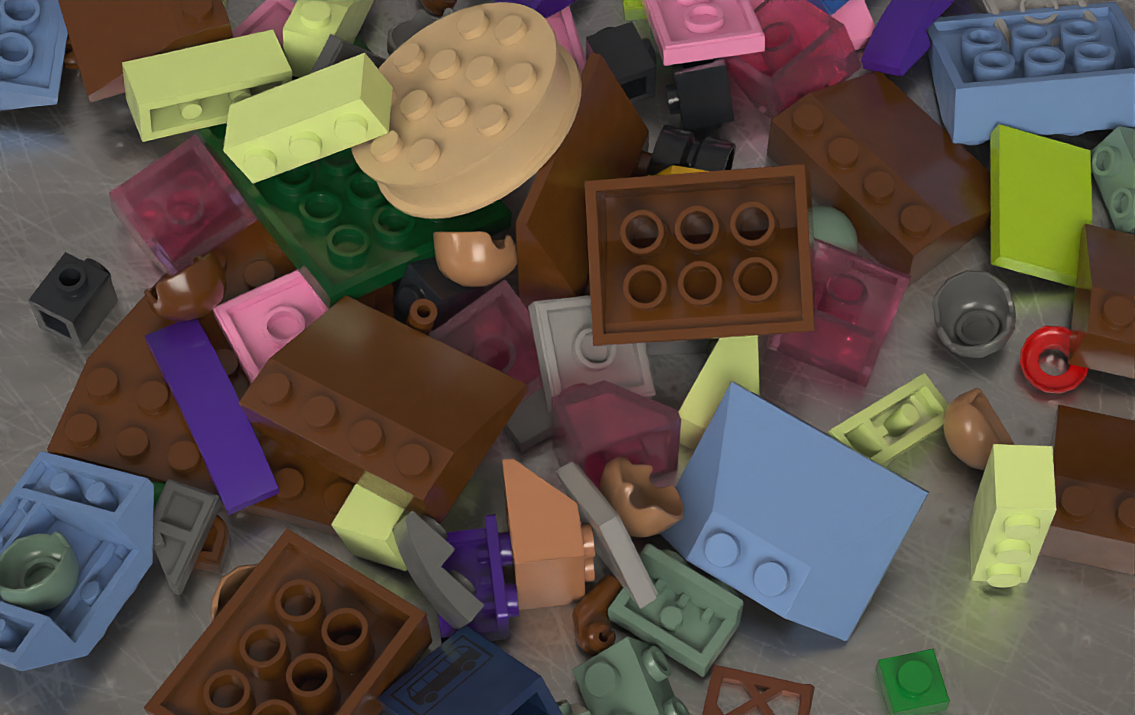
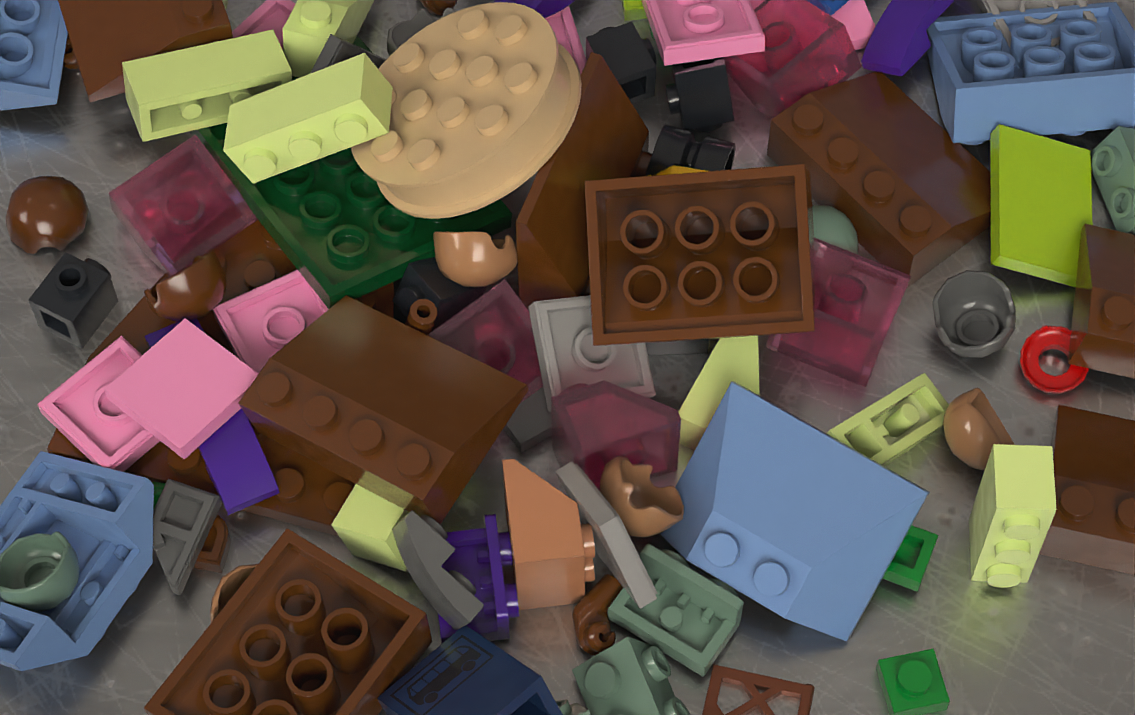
none -> reddish brown hair [6,176,89,254]
none -> bright pink tile [37,336,160,472]
none -> bright pink tile [104,318,258,459]
none -> green plate [882,525,939,592]

